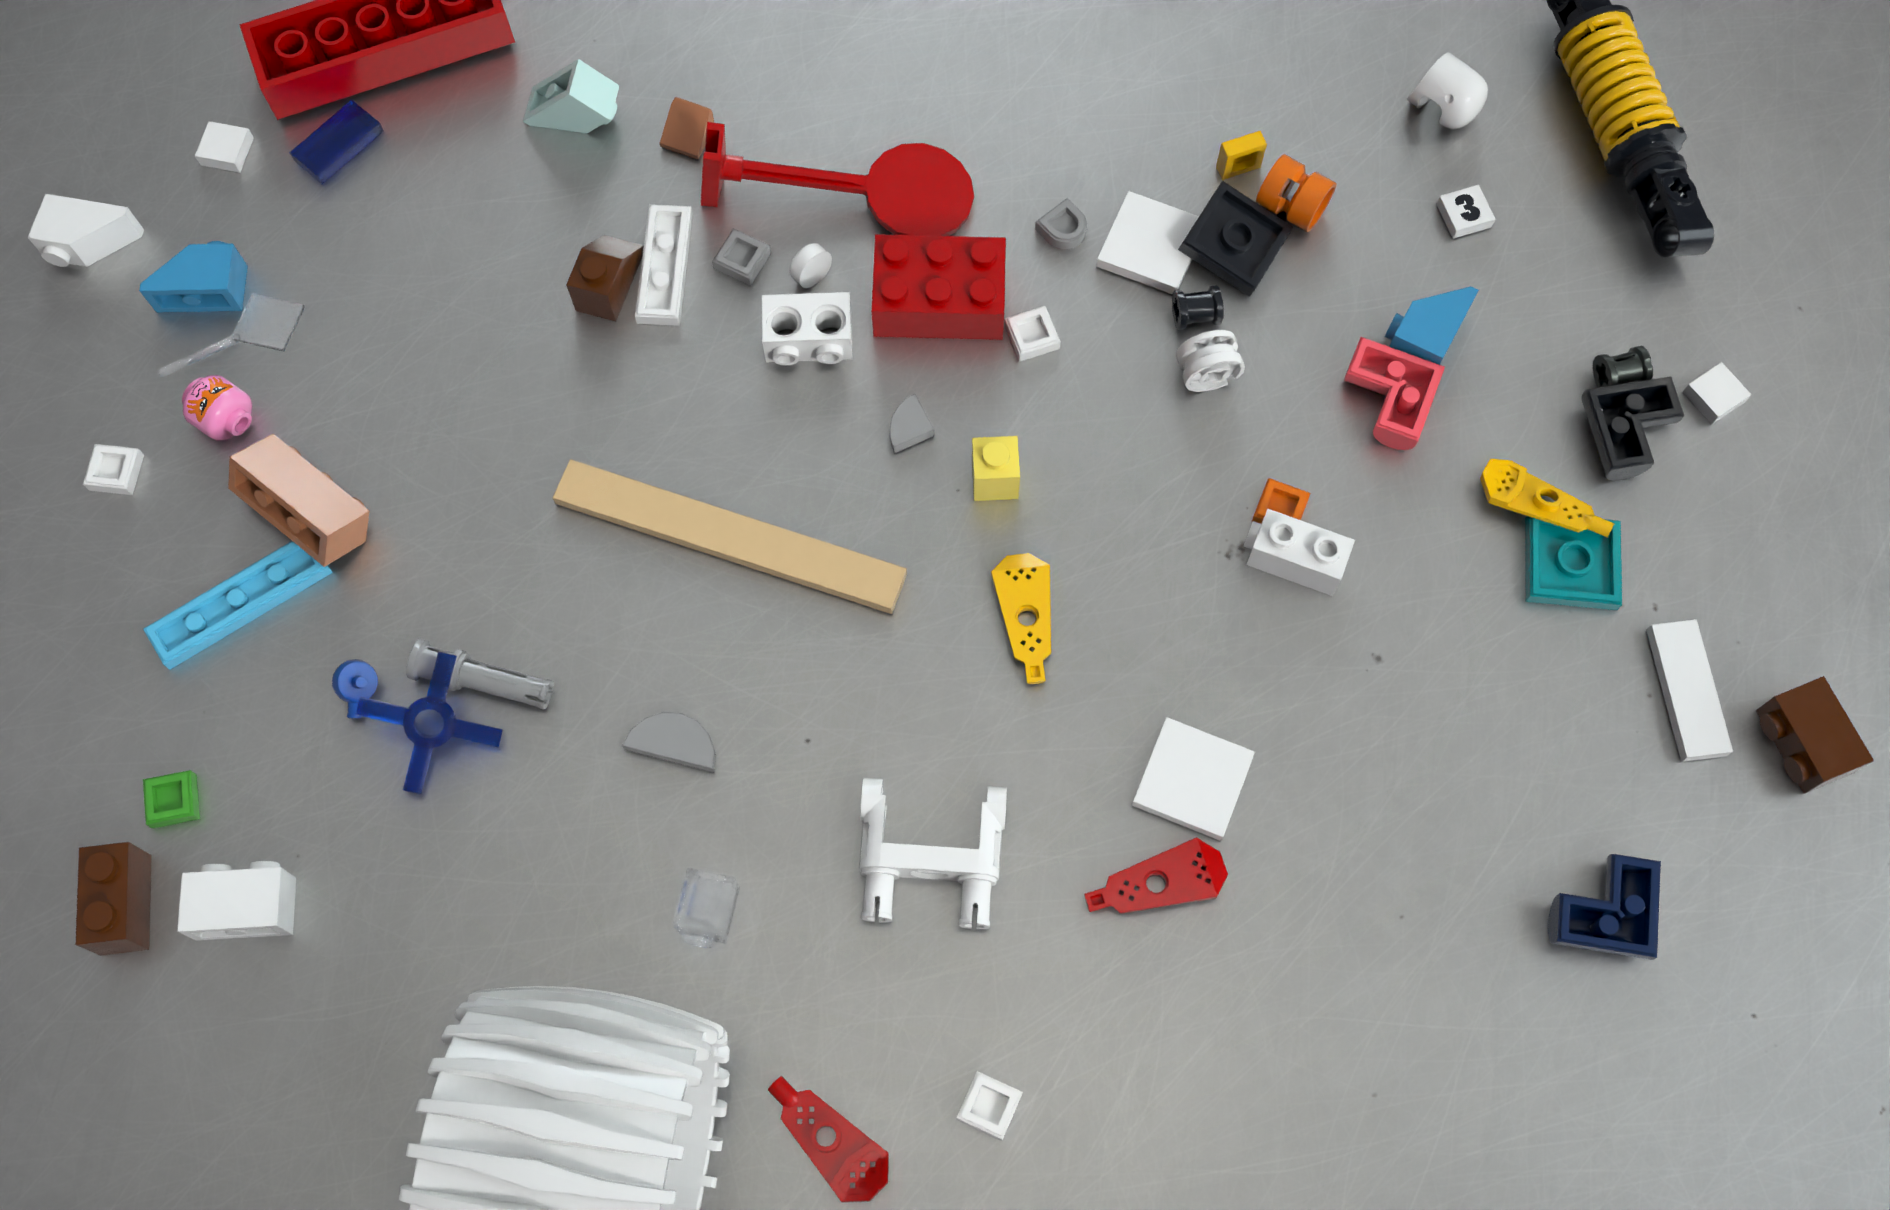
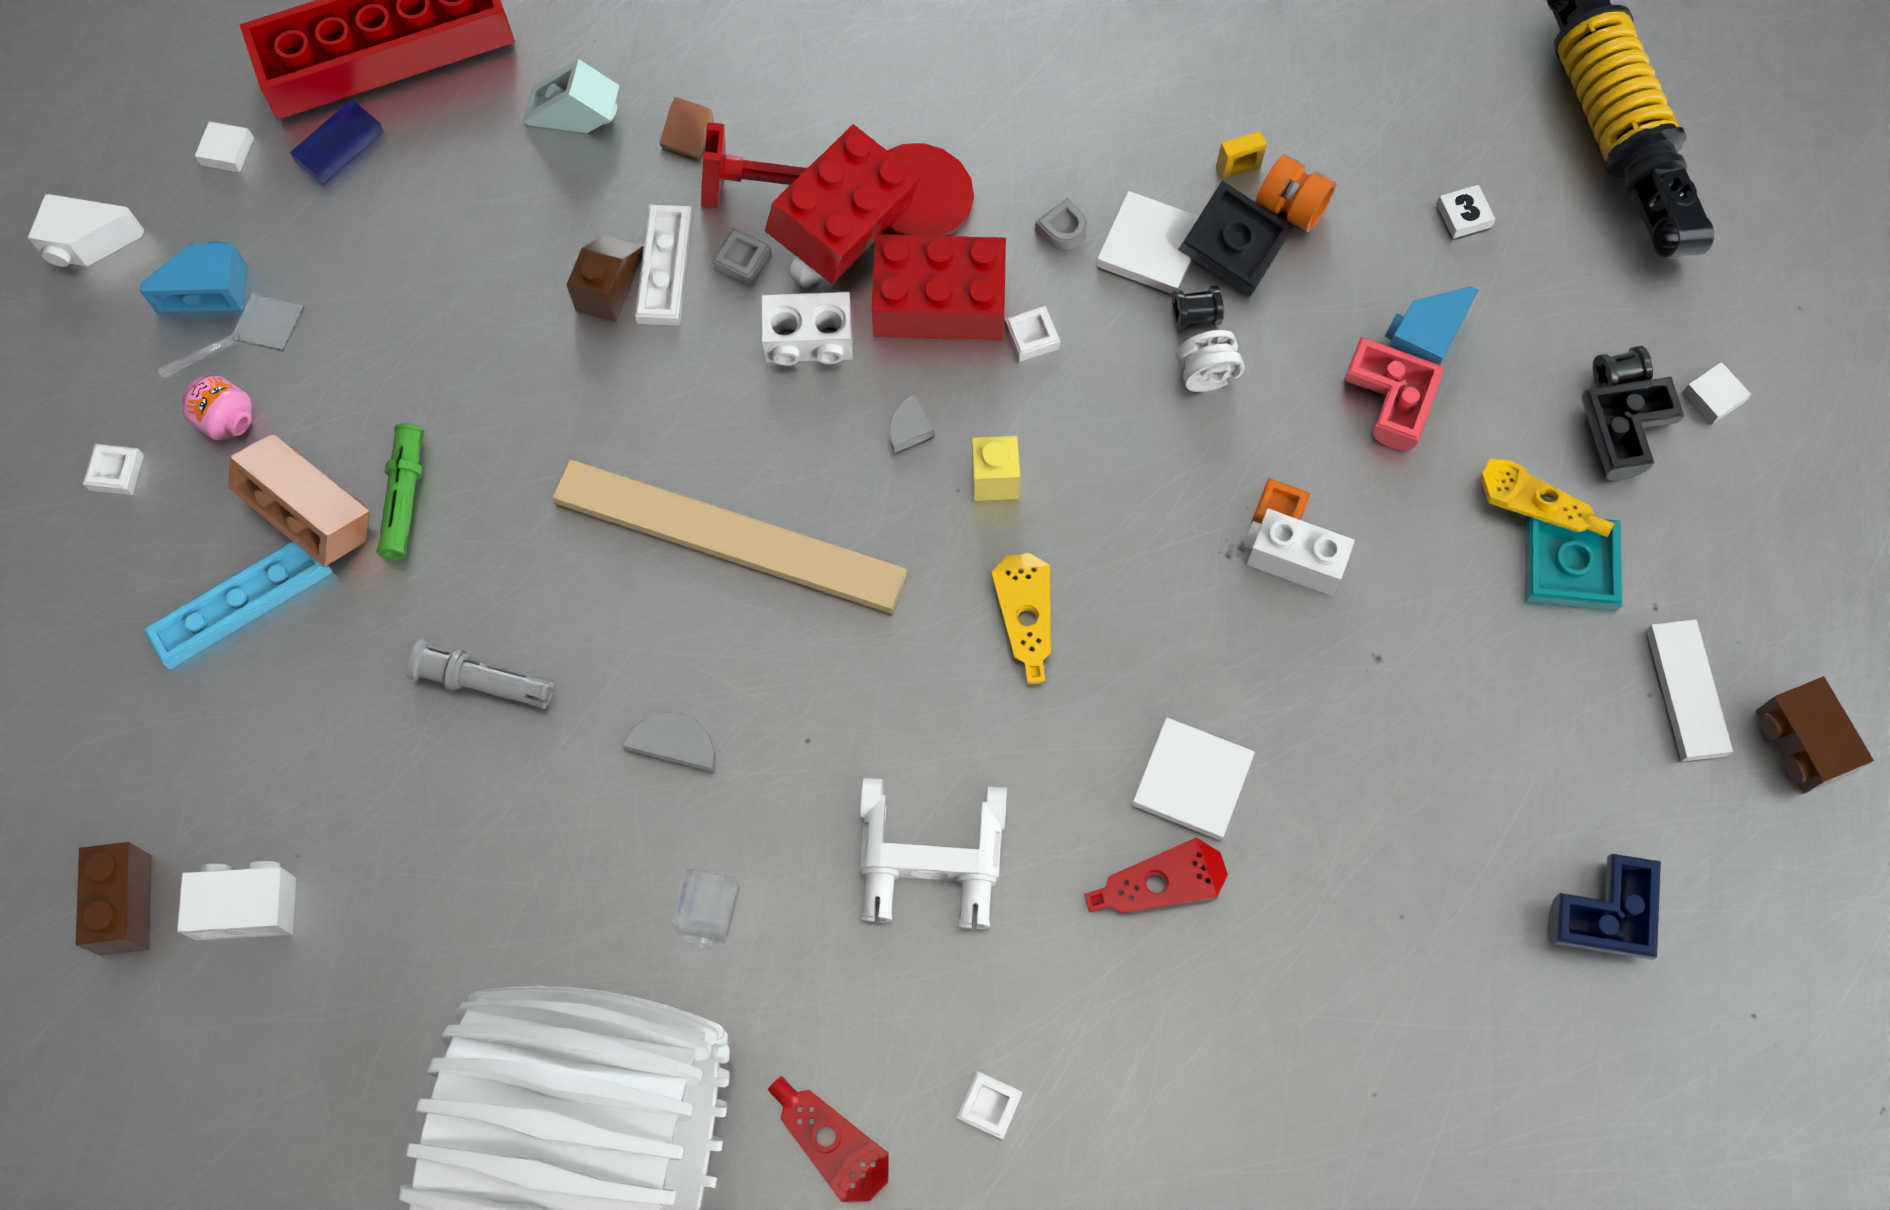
bright green tile [143,770,200,829] -> none
blue piece [332,659,378,718] -> none
clear blue bar [356,651,503,794] -> none
white helmet [1406,52,1488,129] -> none
none -> bright green pin [376,423,424,559]
none -> red brick [765,124,921,285]

